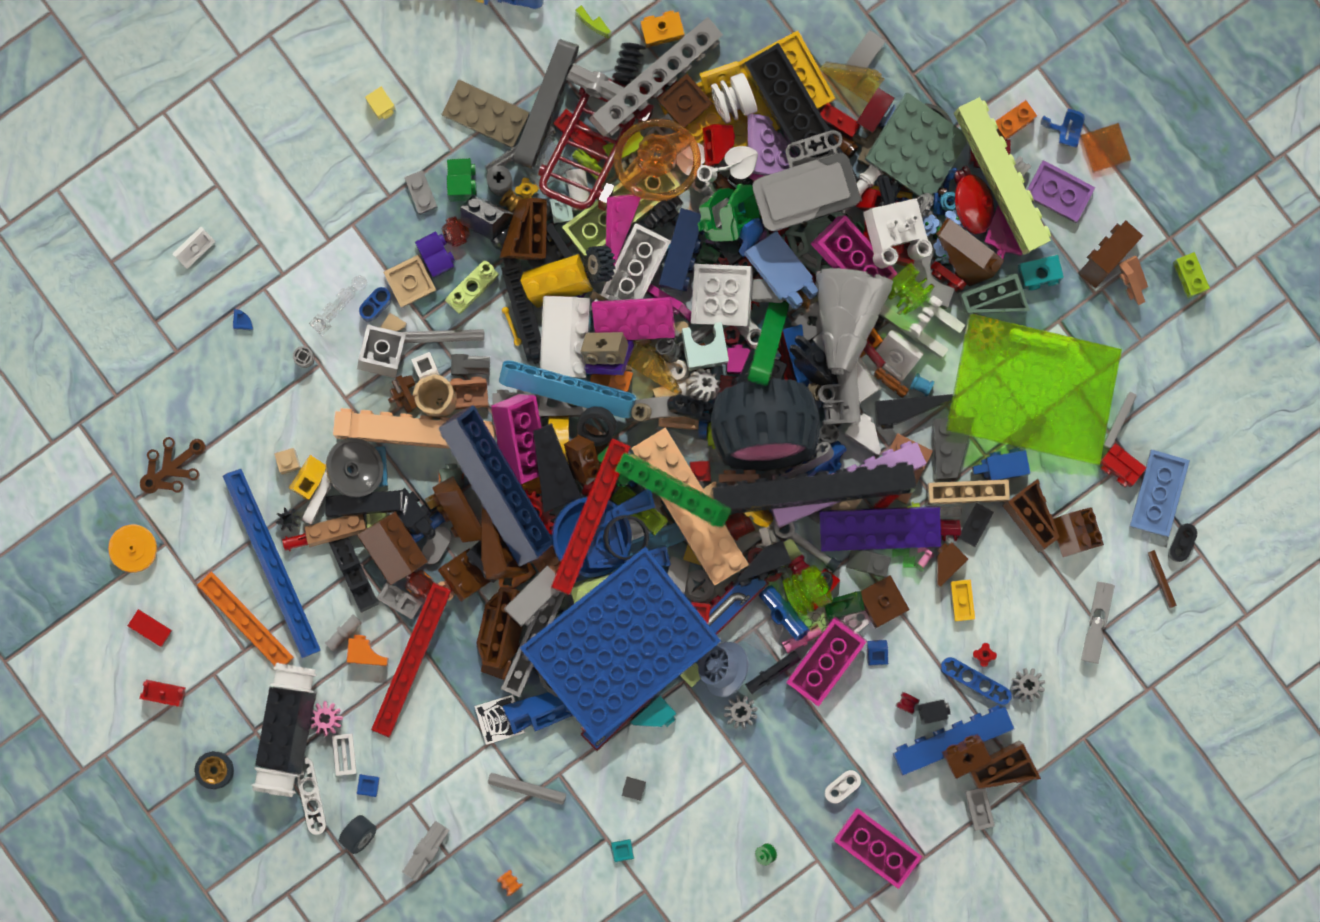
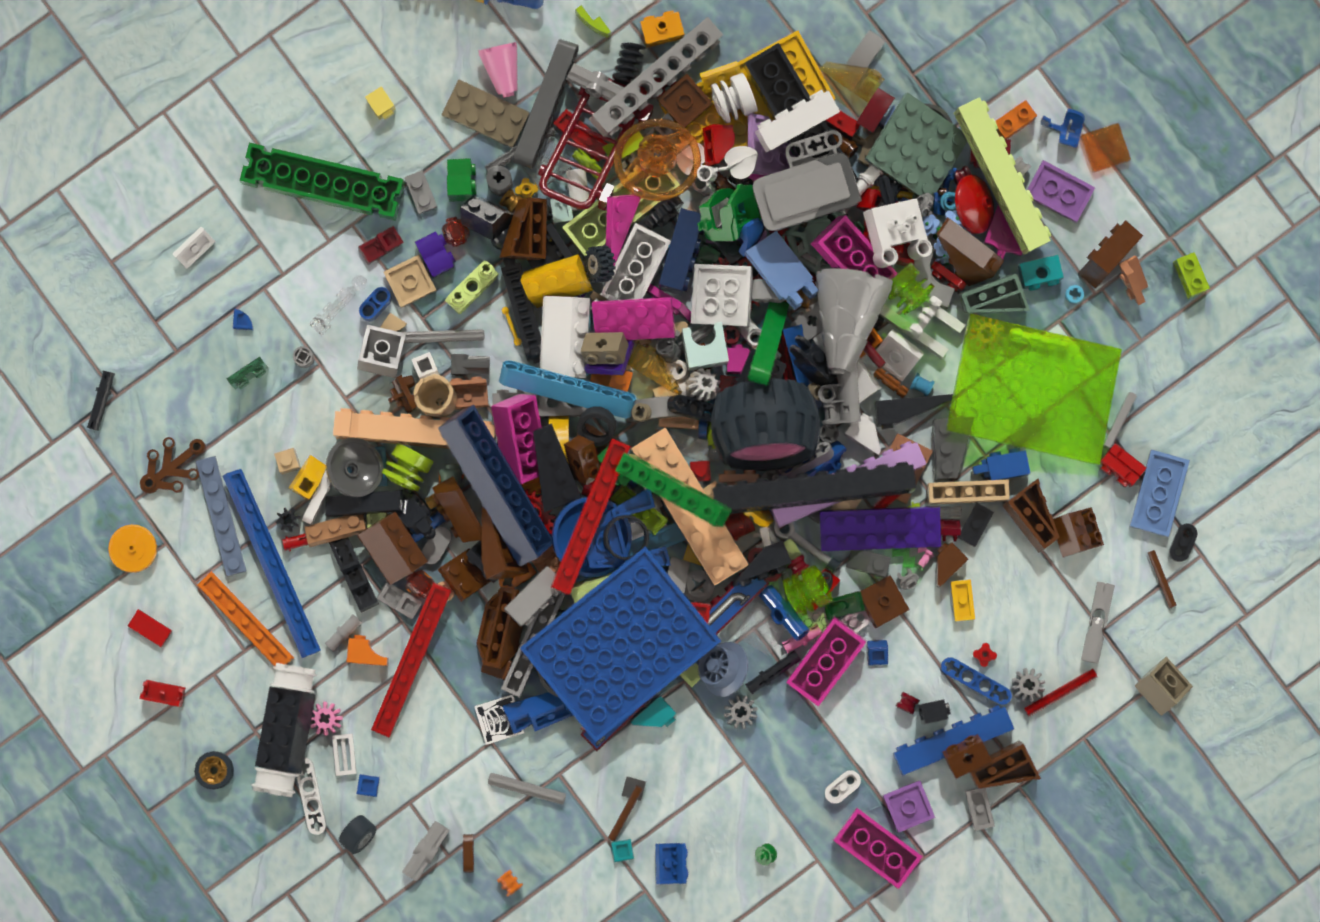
none -> black pin [86,370,115,431]
none -> sand blue plate [196,456,247,576]
none -> clear green plate [226,356,269,390]
none -> green brick [239,142,405,221]
none -> dark red slope [358,226,404,265]
none -> lime wheel [381,443,434,492]
none -> reddish brown beam [463,834,474,873]
none -> bright pink cone [478,42,517,98]
none -> reddish brown bar [608,785,643,841]
none -> blue bracket [655,843,688,884]
none -> white brick [755,90,840,152]
none -> medium lavender plate [883,780,935,833]
none -> light grey plate [897,567,919,589]
none -> red axle [1024,668,1098,717]
none -> medium azure bush [1065,285,1084,303]
none -> dark tan slope [1135,656,1193,716]

